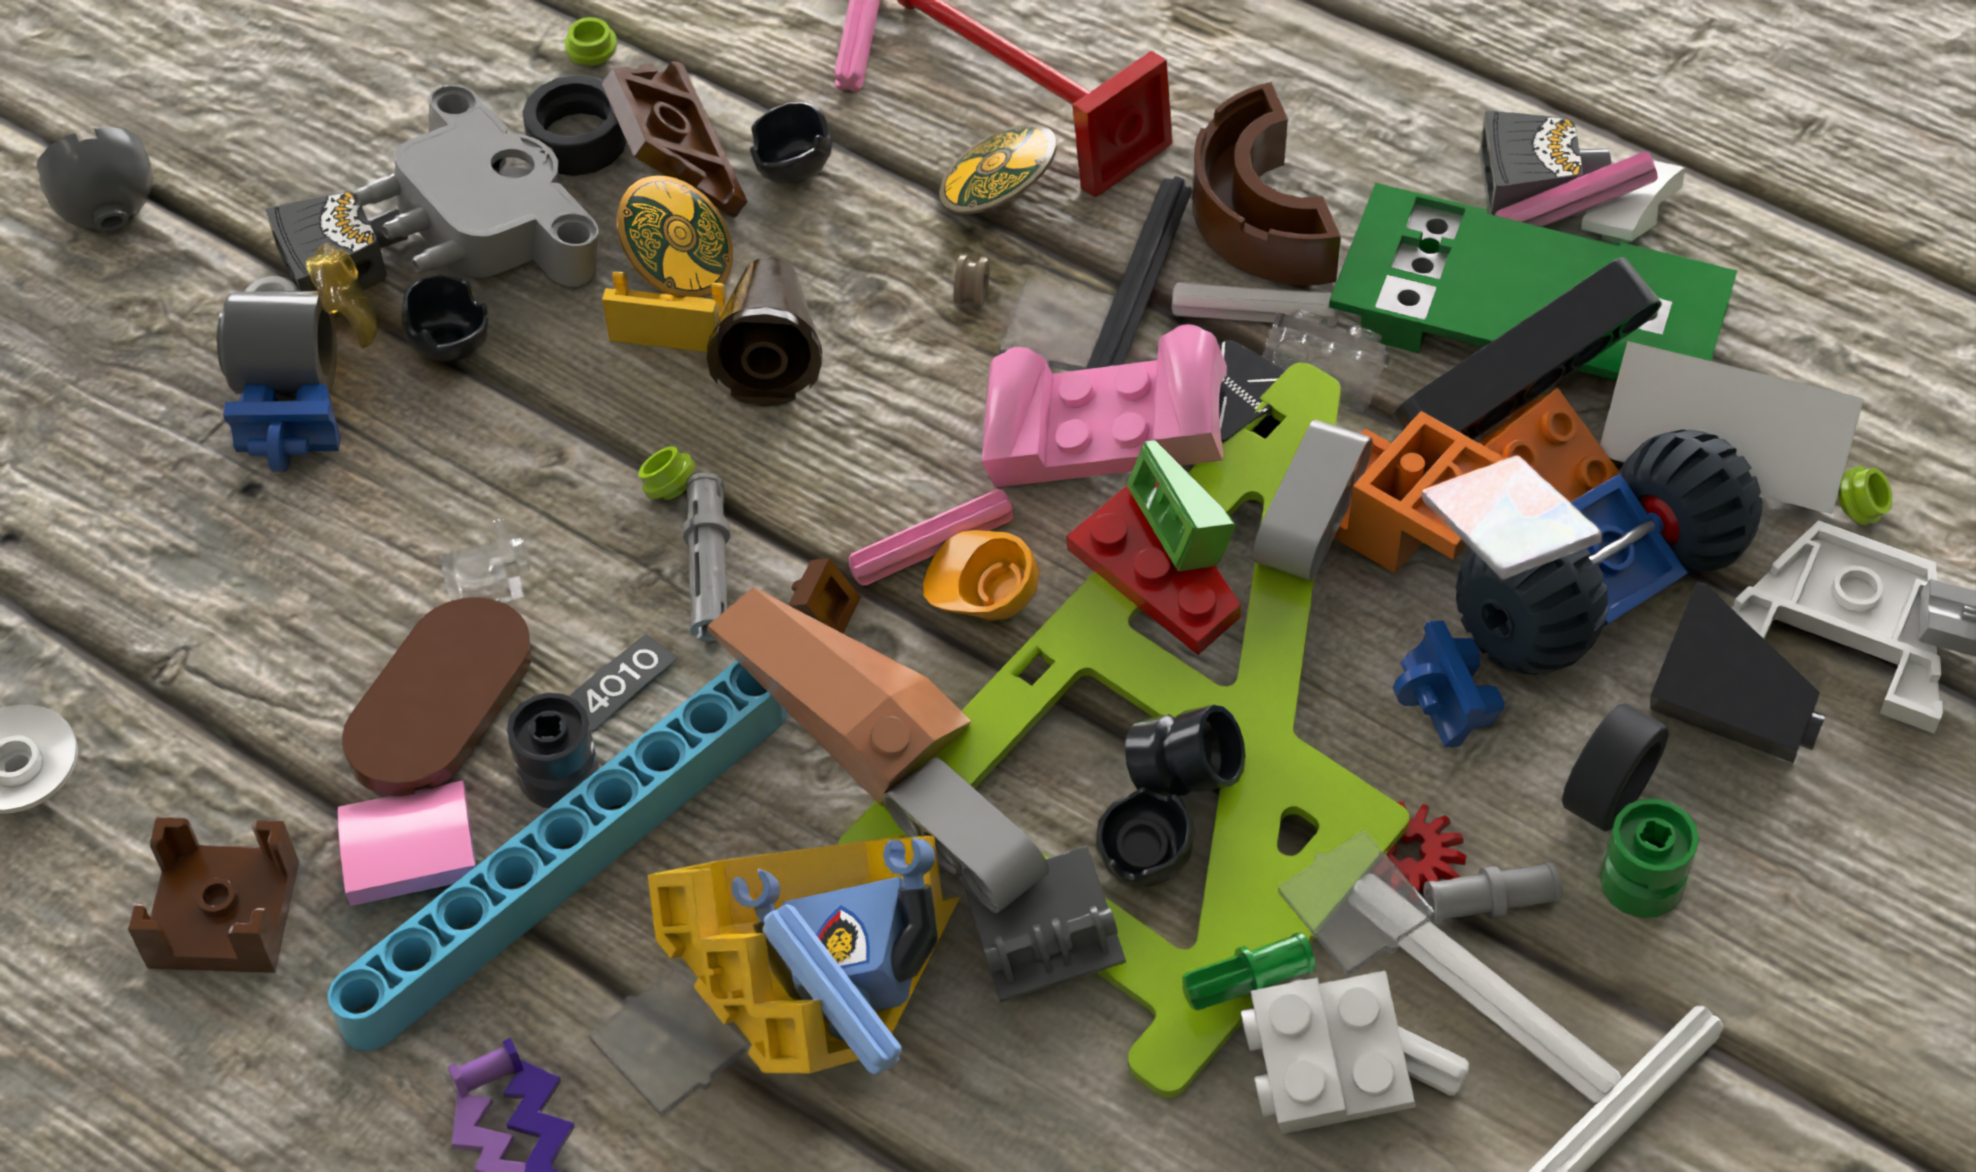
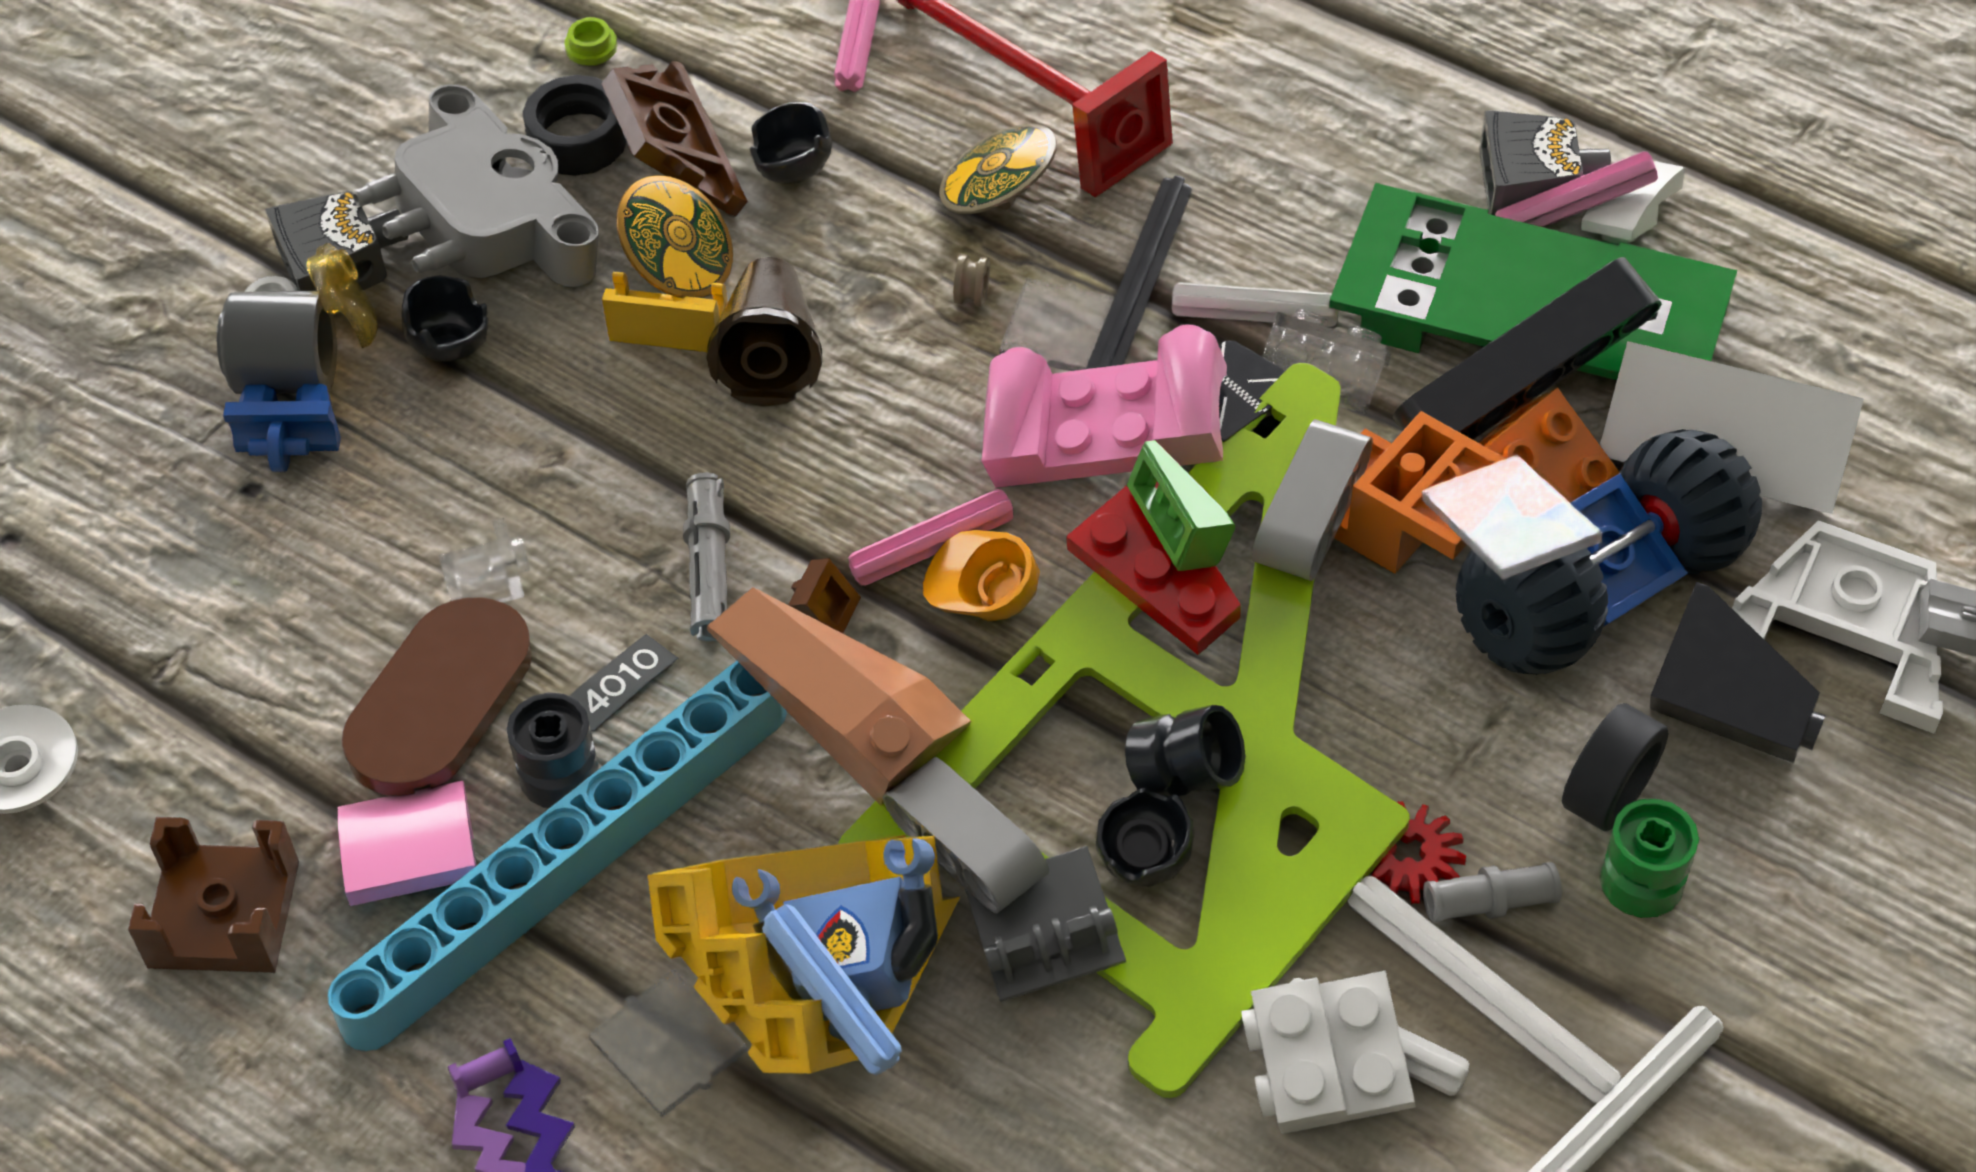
dark grey cylinder [37,127,153,231] -> none
lime plate [638,446,695,500] -> none
green axle [1182,932,1316,1011] -> none
reddish brown brick [1192,82,1341,288] -> none
clear piece [1278,829,1435,976] -> none
blue hips [1393,620,1505,747] -> none
lime plate [1838,466,1893,526] -> none

